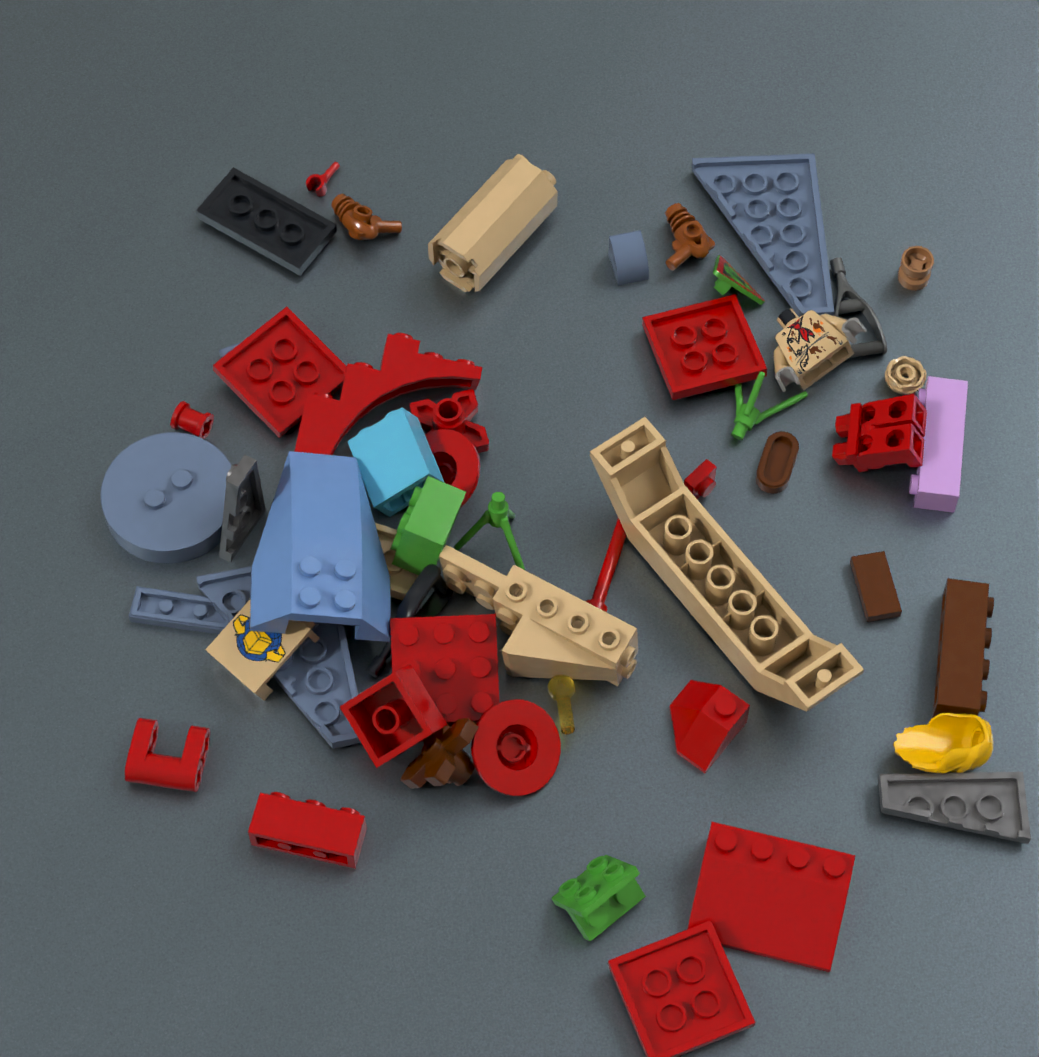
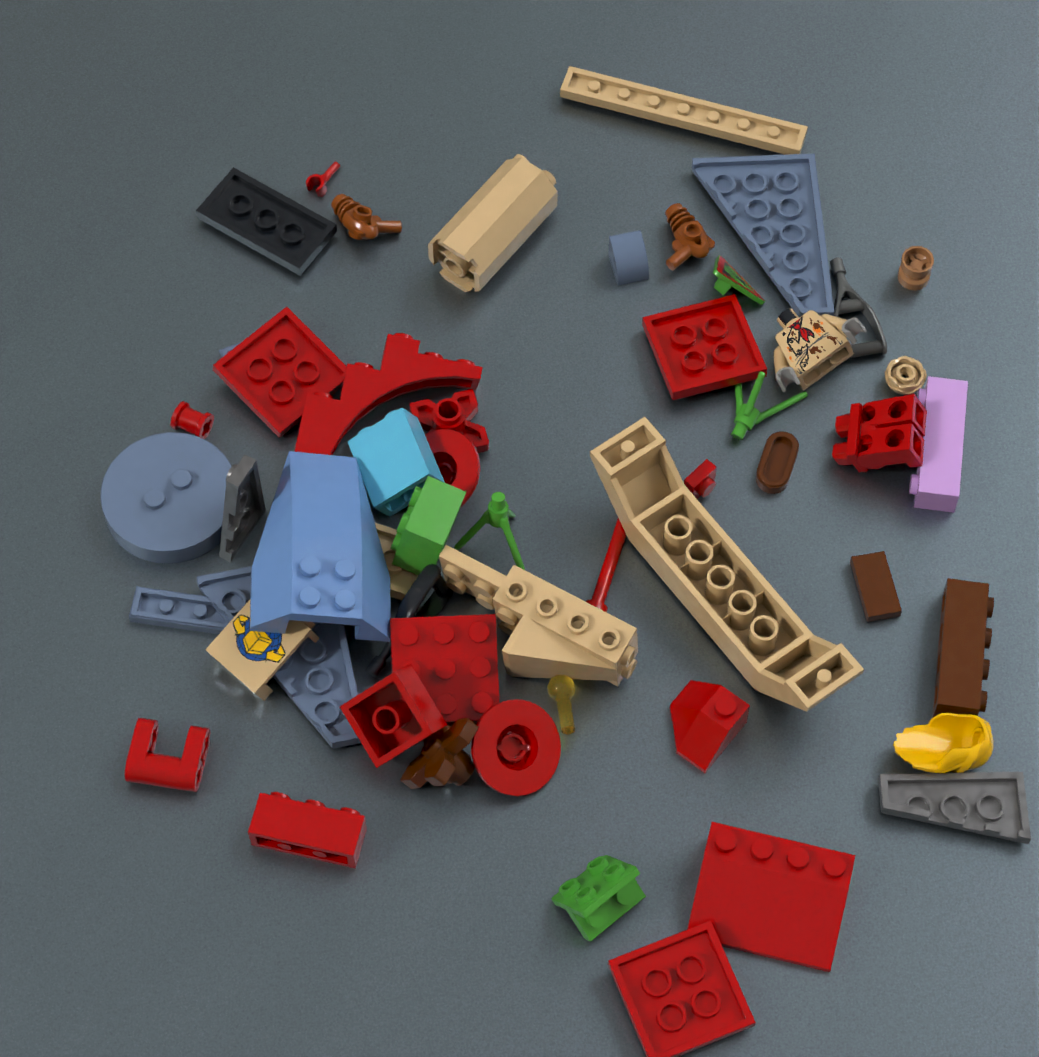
none -> tan plate [560,66,808,155]

